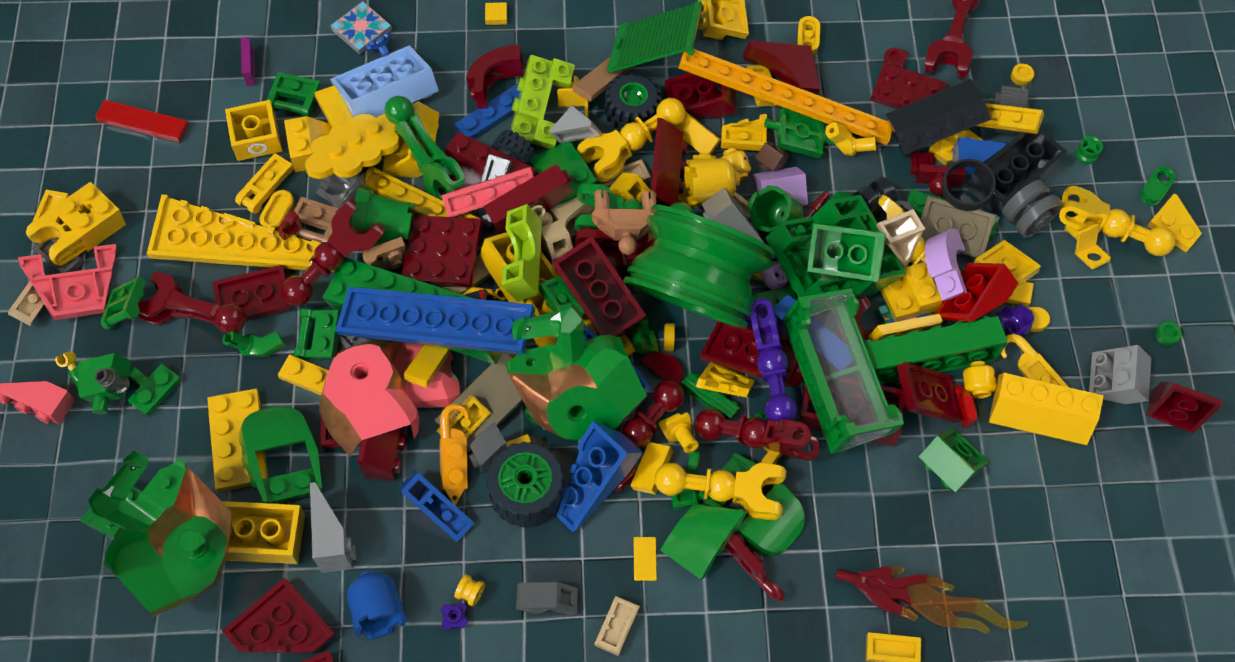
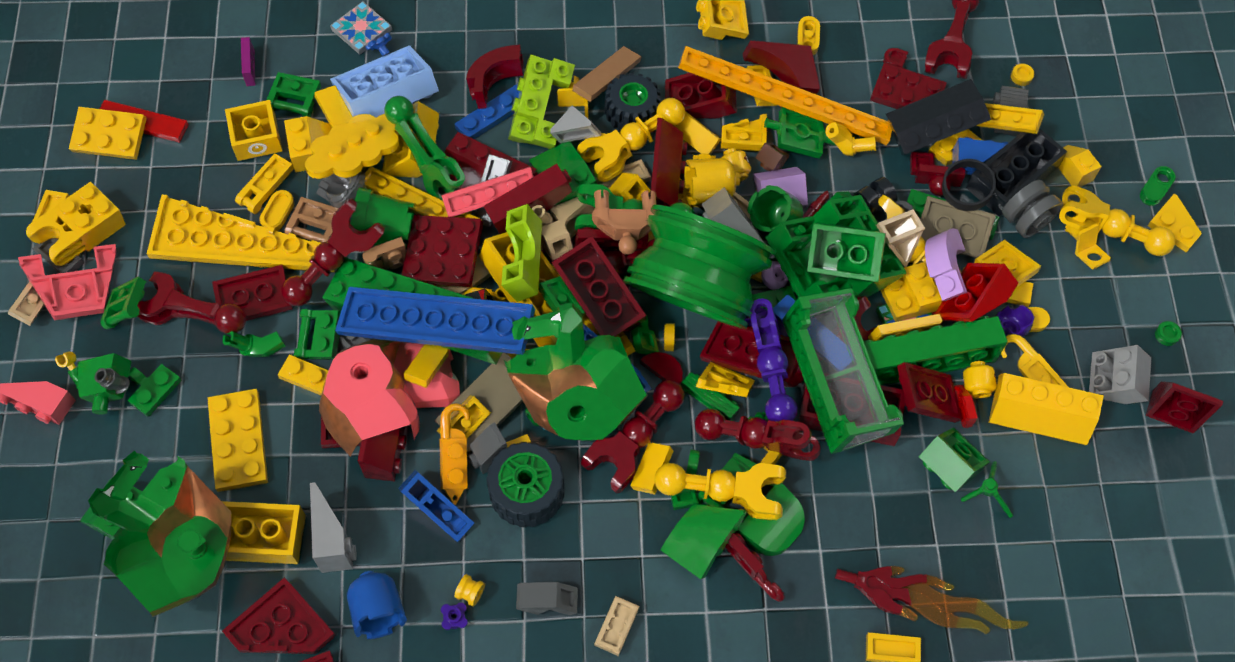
green slope [239,406,322,504] -> none
dark red tile [278,210,303,240] -> none
yellow tile [485,3,507,25] -> none
black wheel [491,129,535,165] -> none
blue wedge [556,421,643,533] -> none
green door [607,1,704,73] -> none
yellow sticker [634,537,657,581] -> none
yellow bracket [658,412,699,453] -> none
green wheel [1075,136,1103,164] -> none
none -> yellow plate [69,107,147,160]
none -> green plant [961,461,1013,518]
none -> yellow slope [1058,145,1102,187]

